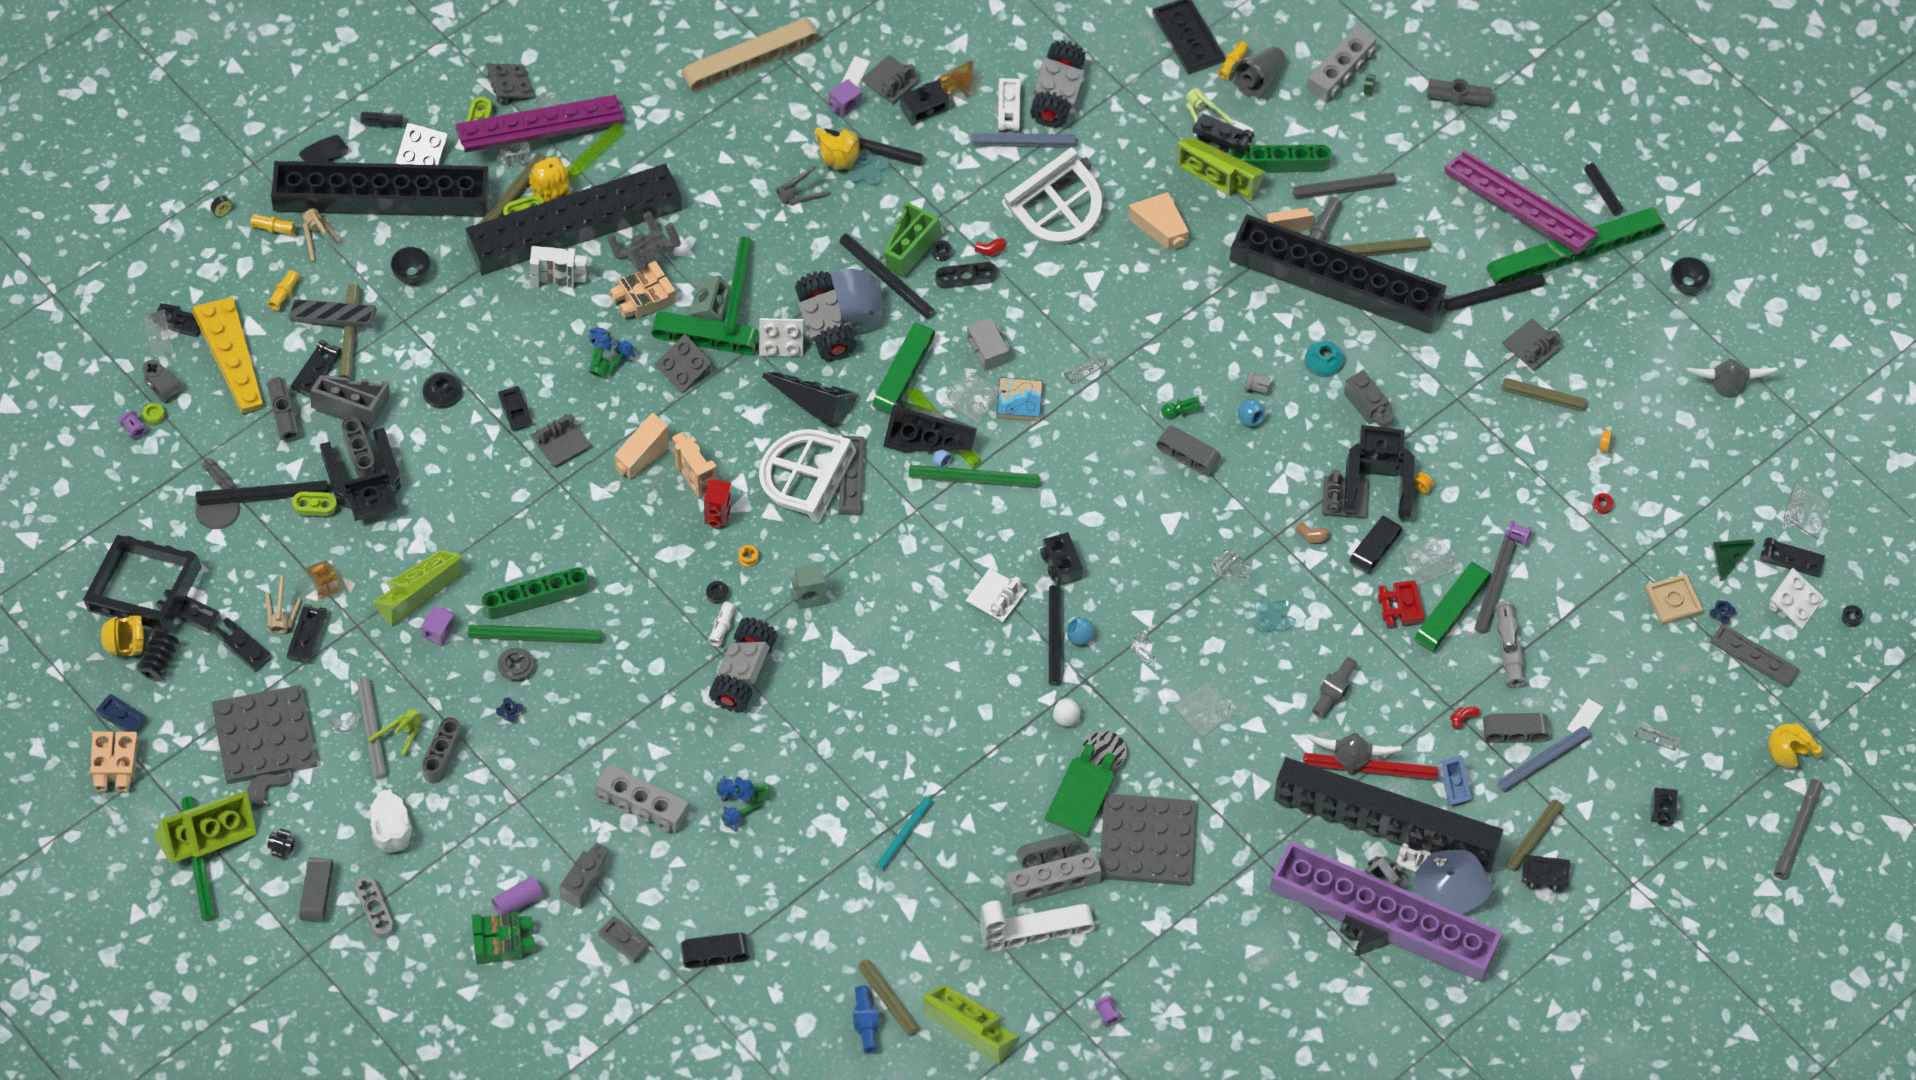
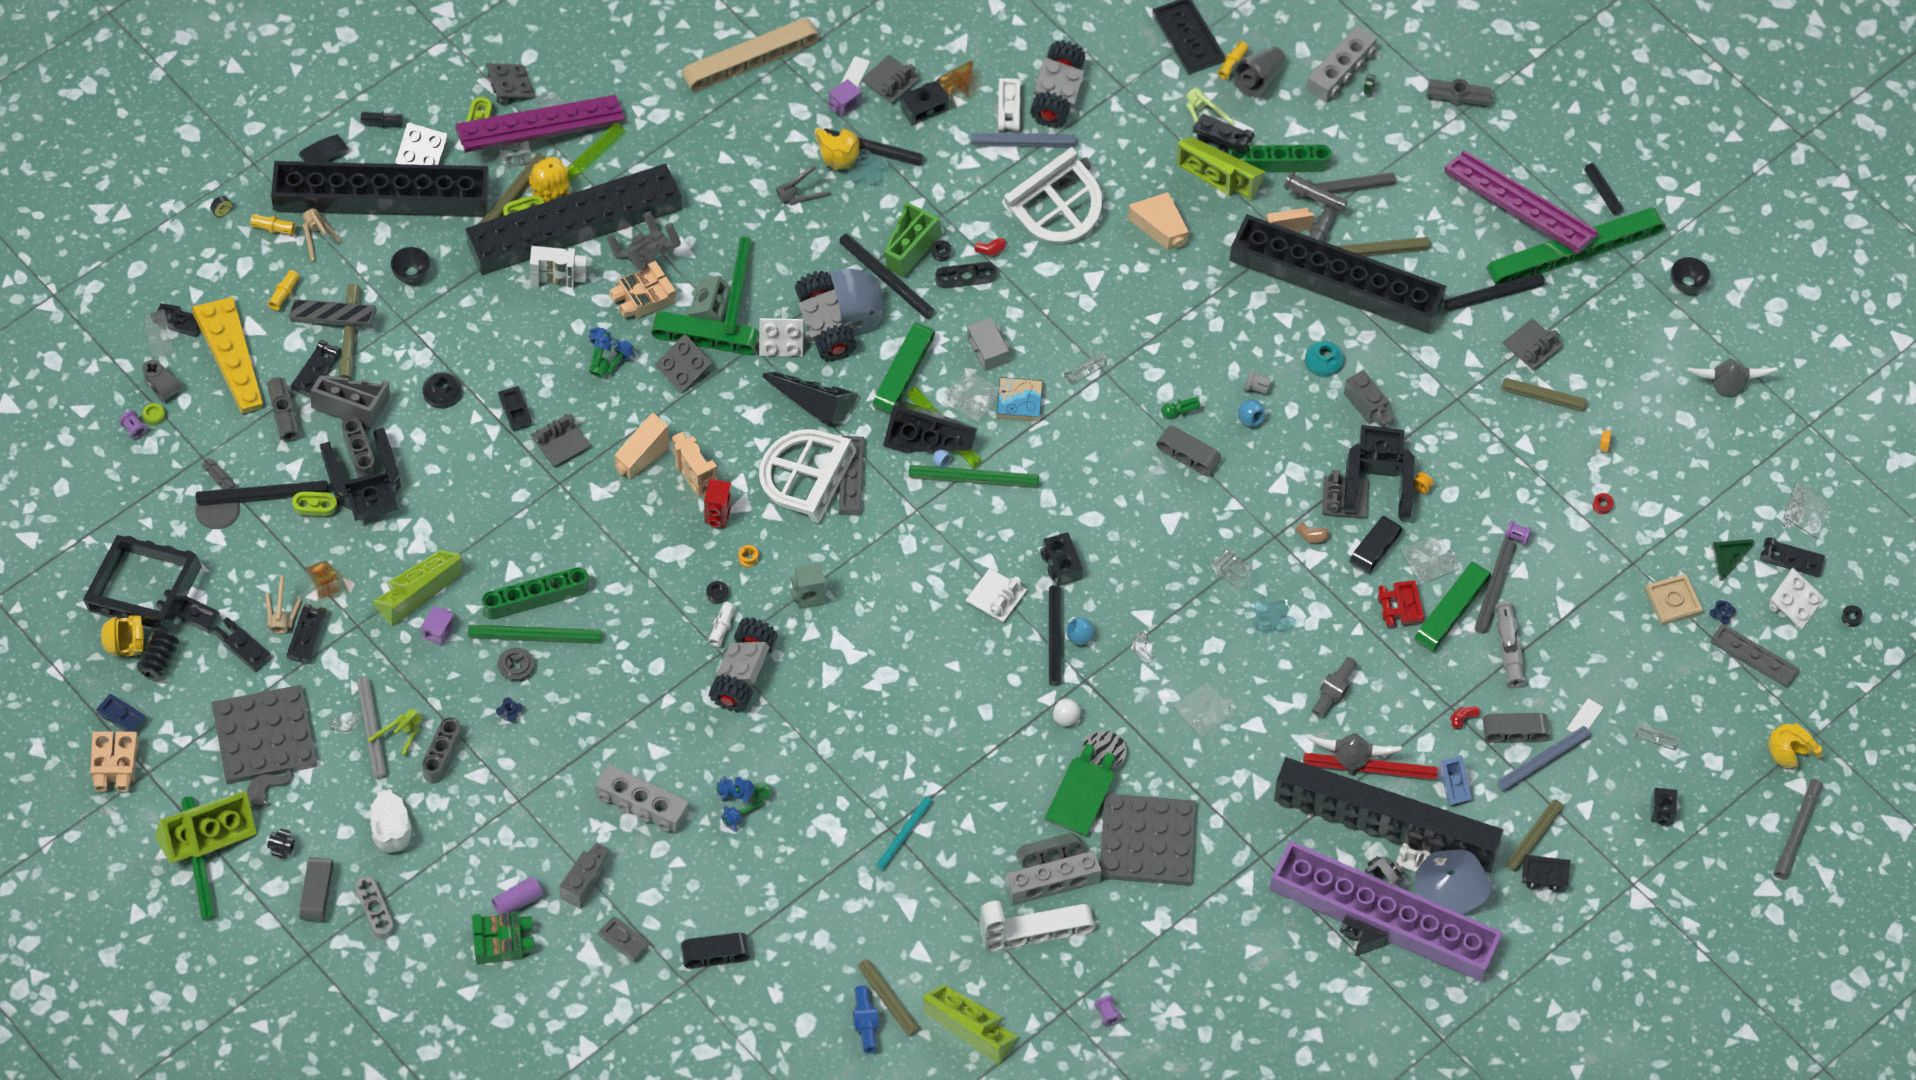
none -> dark grey pin [1284,172,1348,212]

